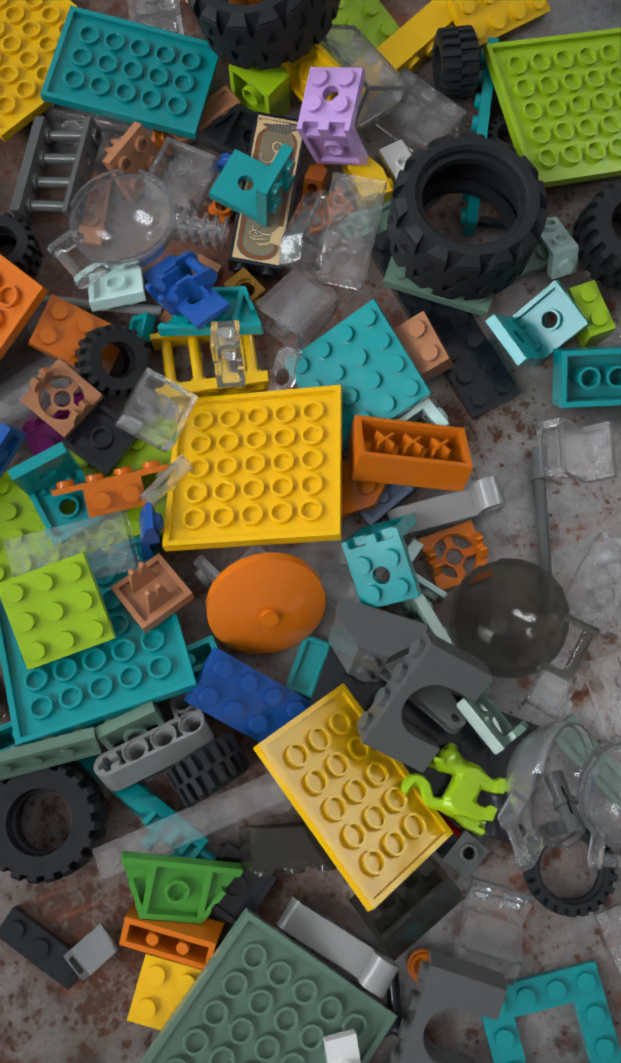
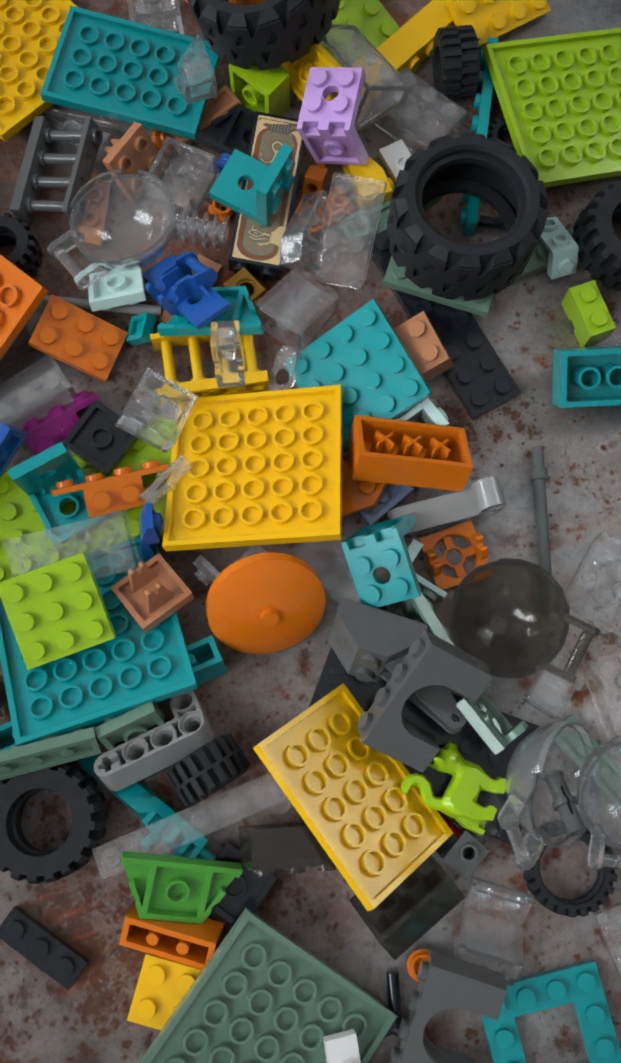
nougat piece [20,358,103,439] -> none
brick [63,924,119,981] -> none
black tyre [74,324,152,396] -> none
blue plate [184,647,312,742] -> none
light grey beam [277,896,399,998] -> none
teal tile [285,635,331,699] -> none
teal bracket [485,280,591,366] -> none
clear piece [536,417,618,484] -> none
none -> clear slope [175,34,217,104]

